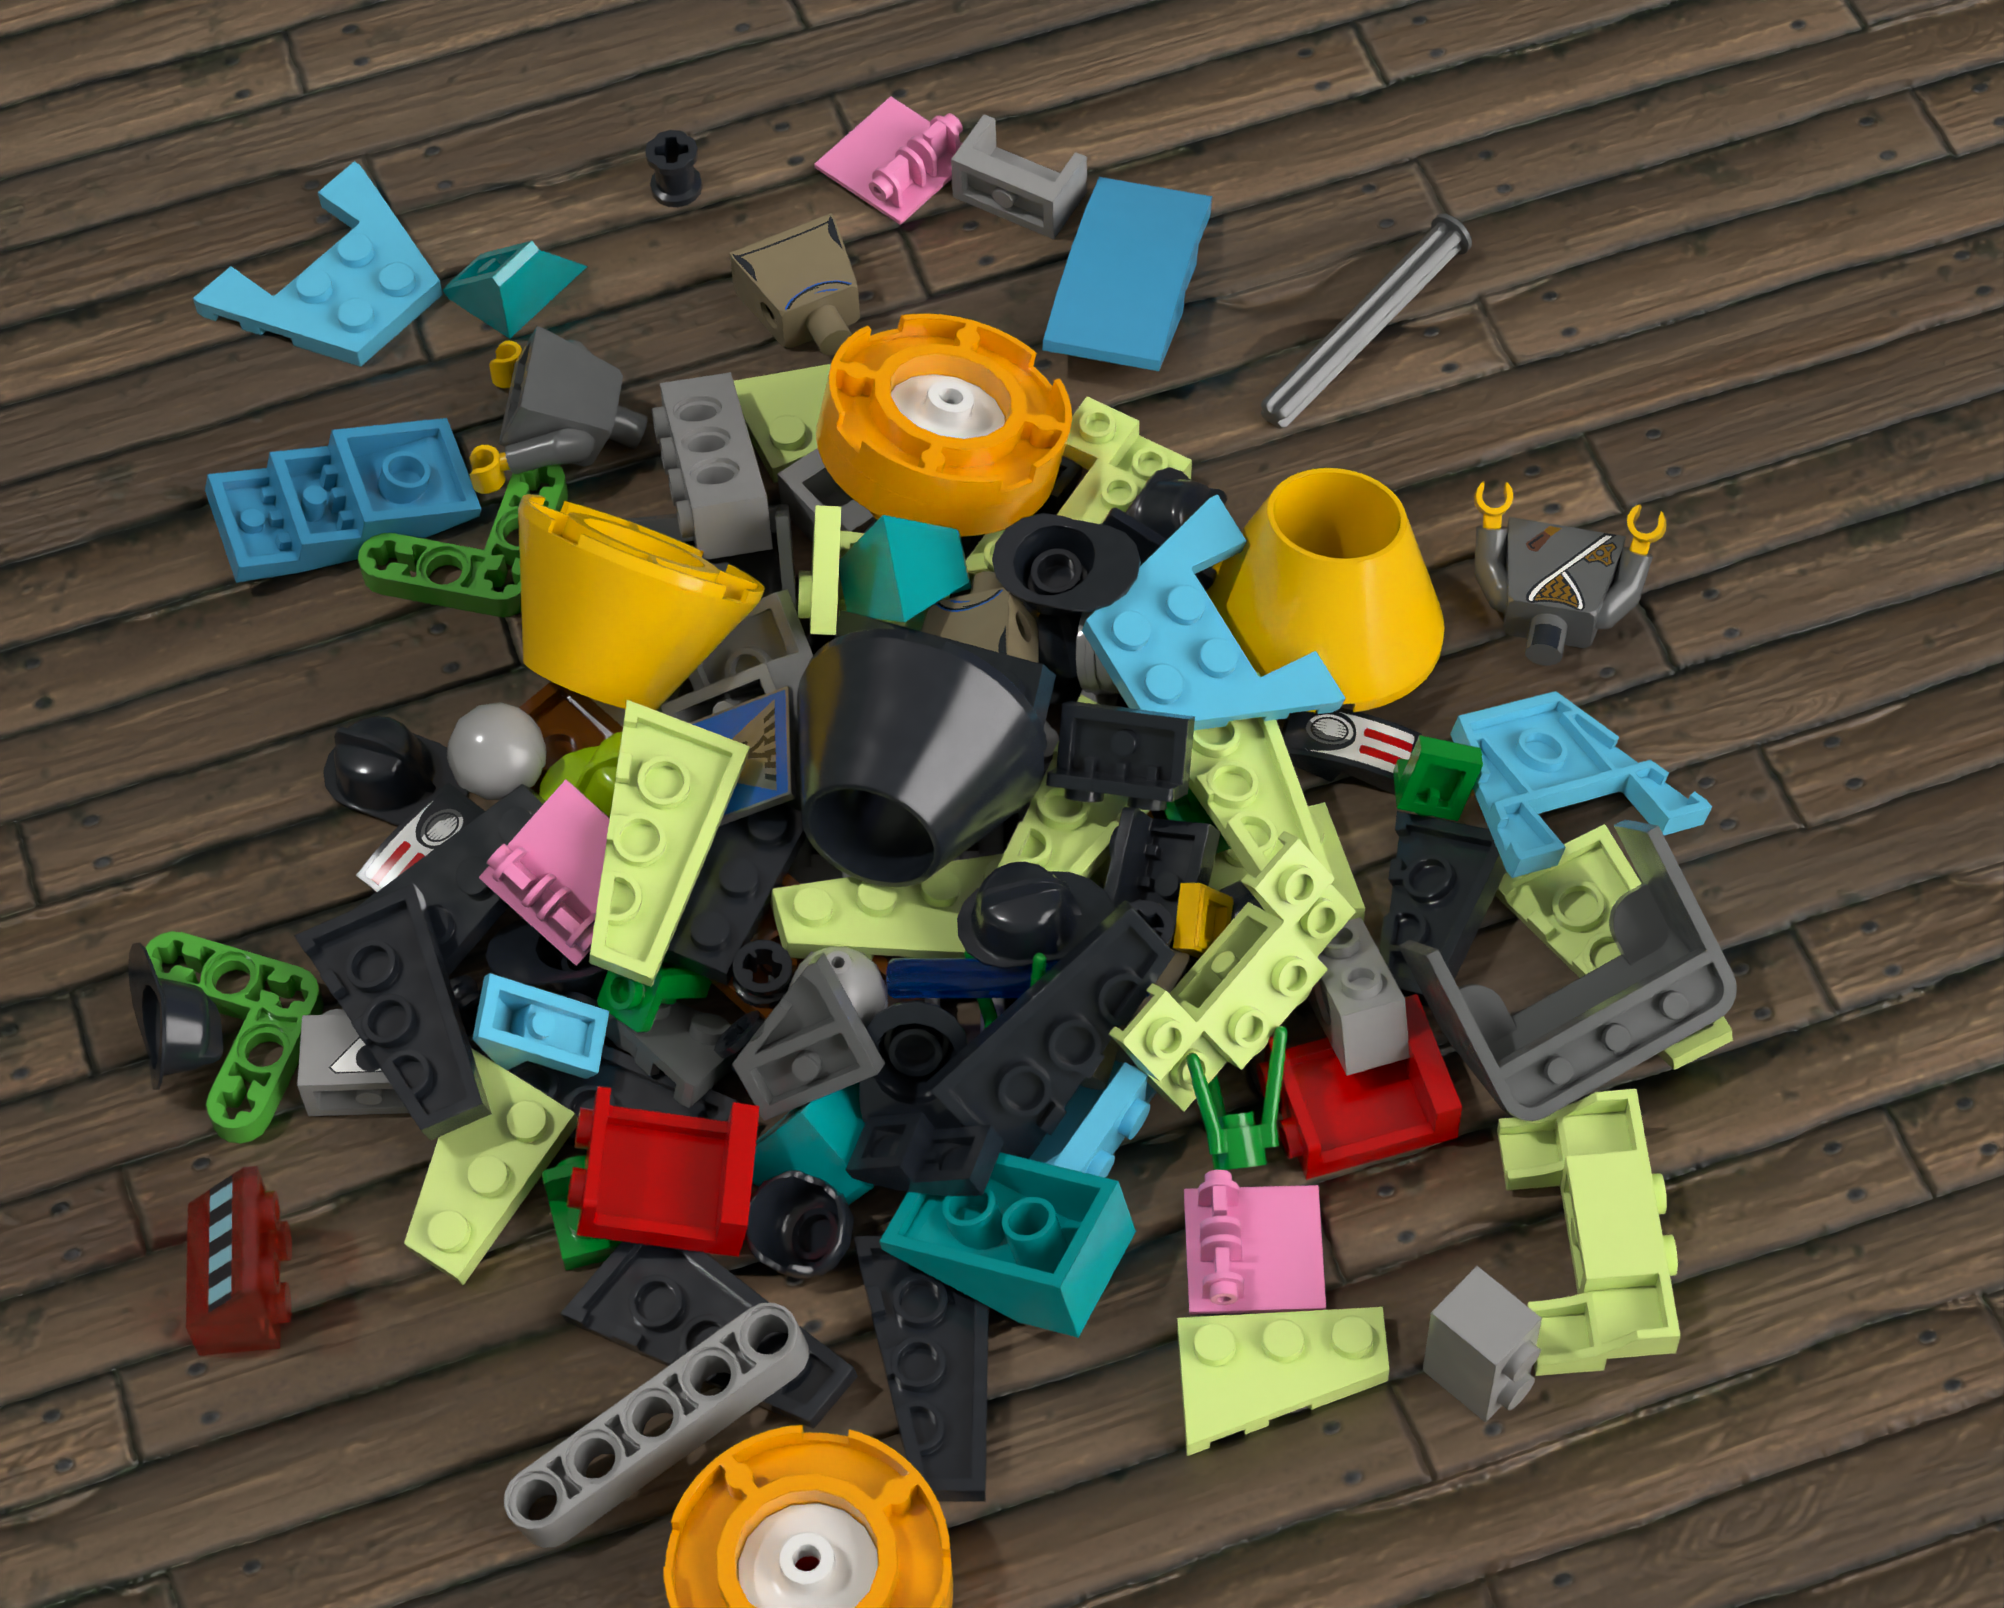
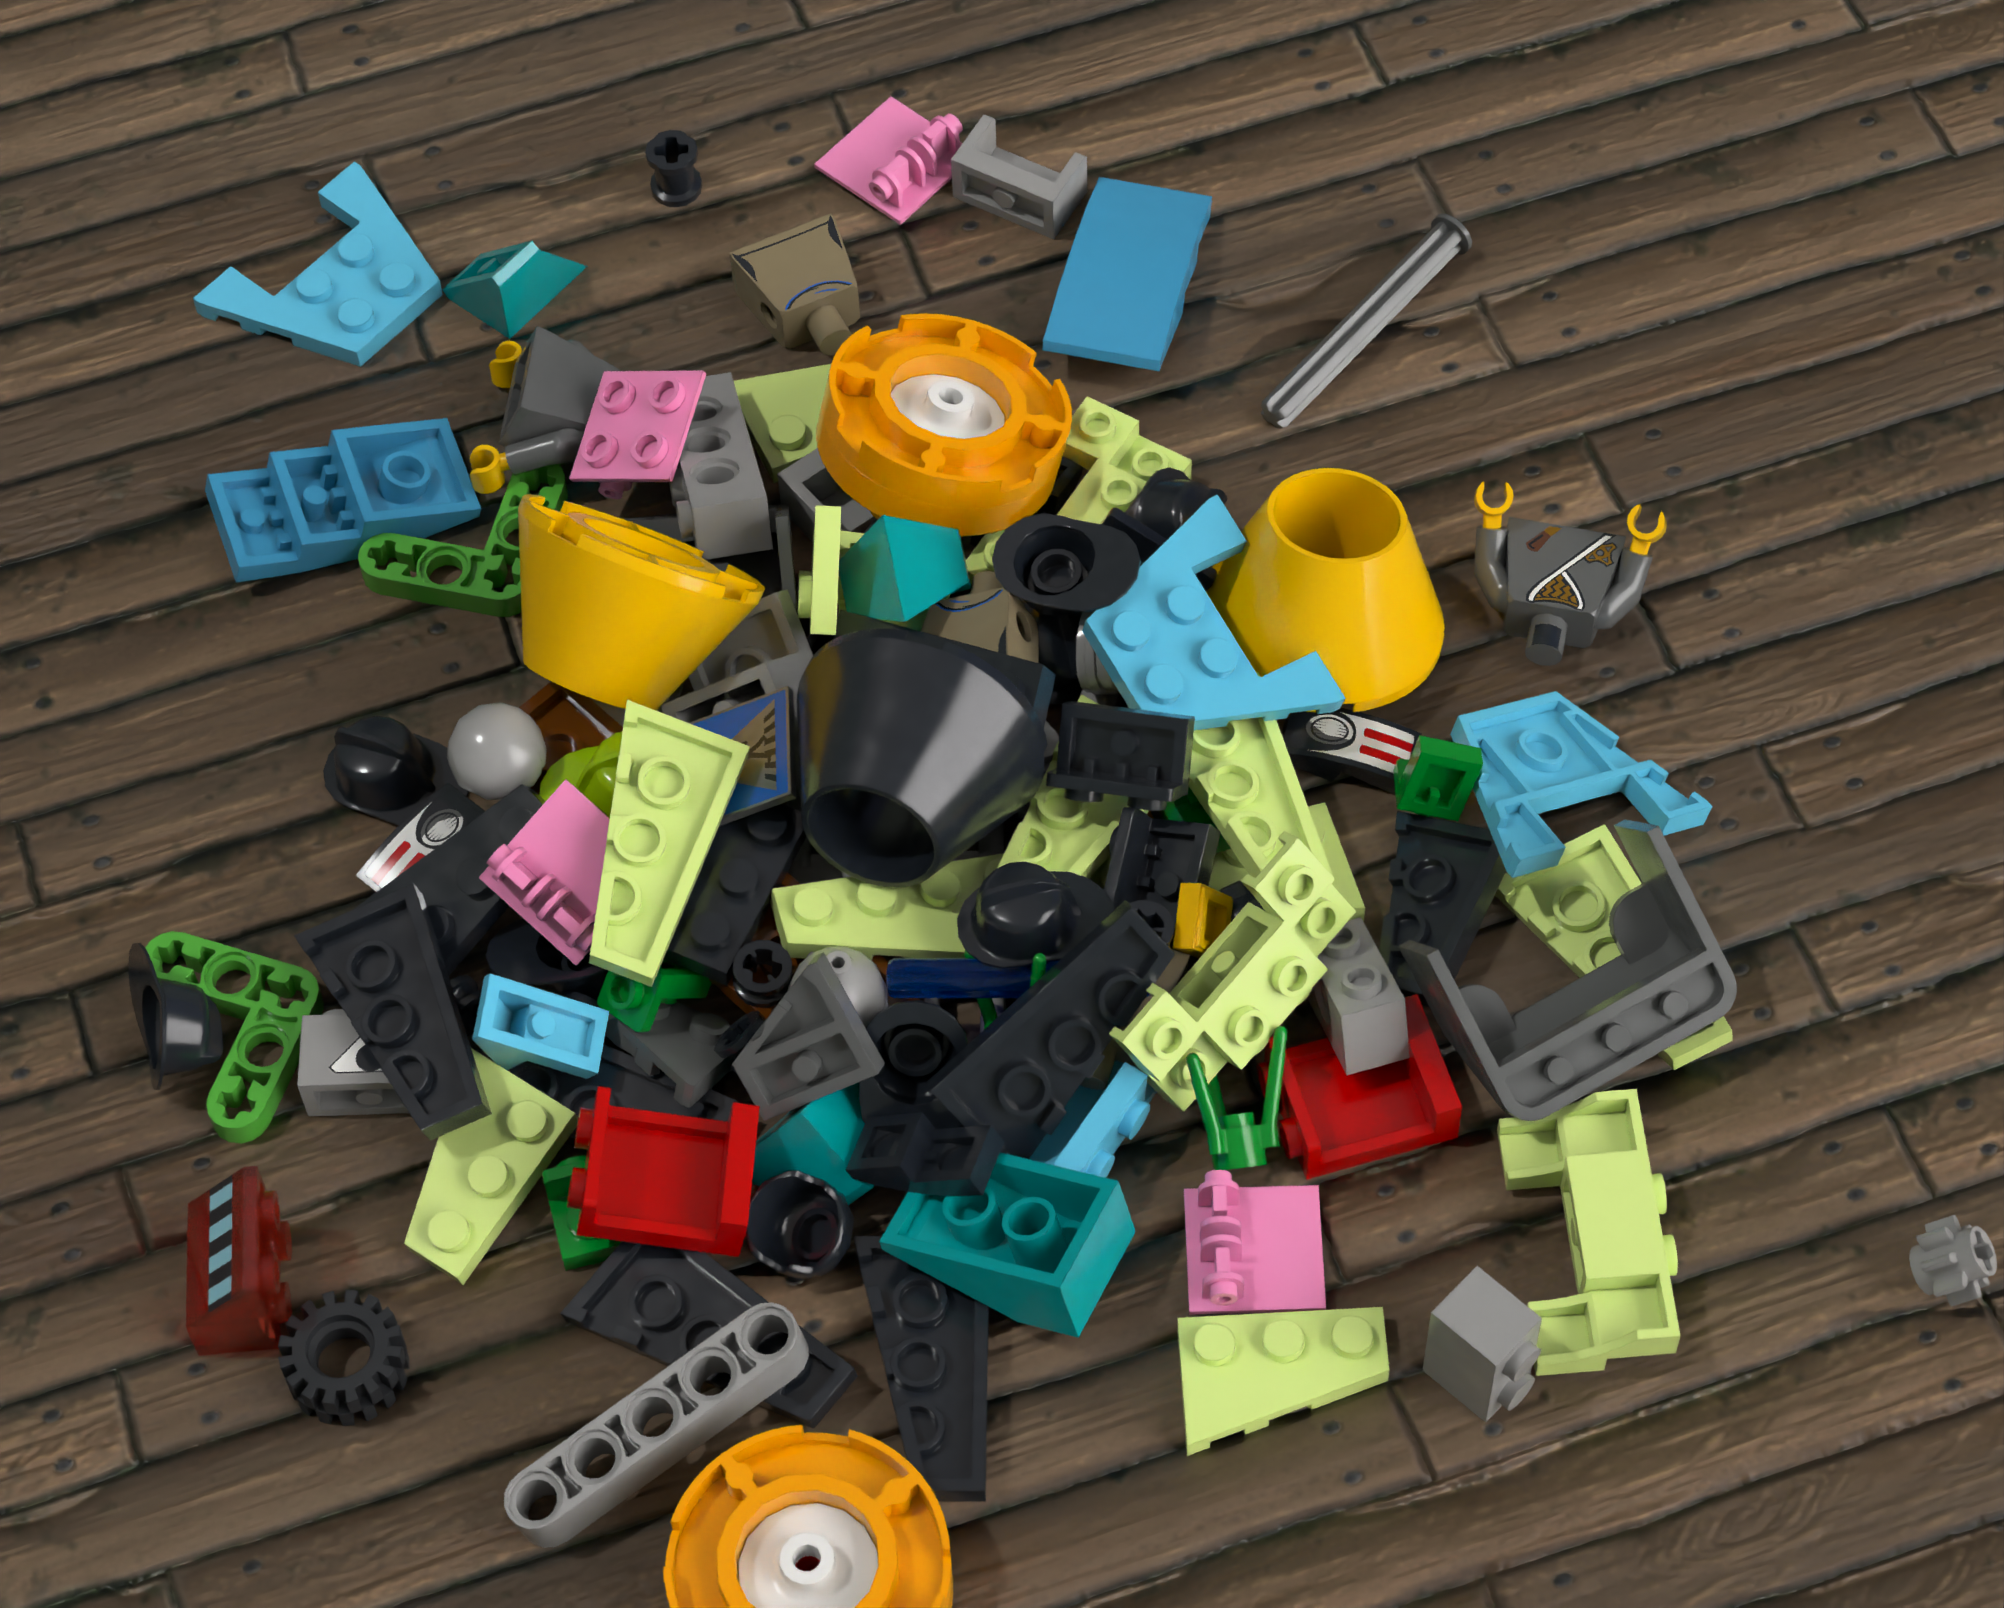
none -> black tyre [278,1290,410,1426]
none -> bright pink hinge [569,370,707,499]
none -> light grey gear [1909,1215,1997,1306]

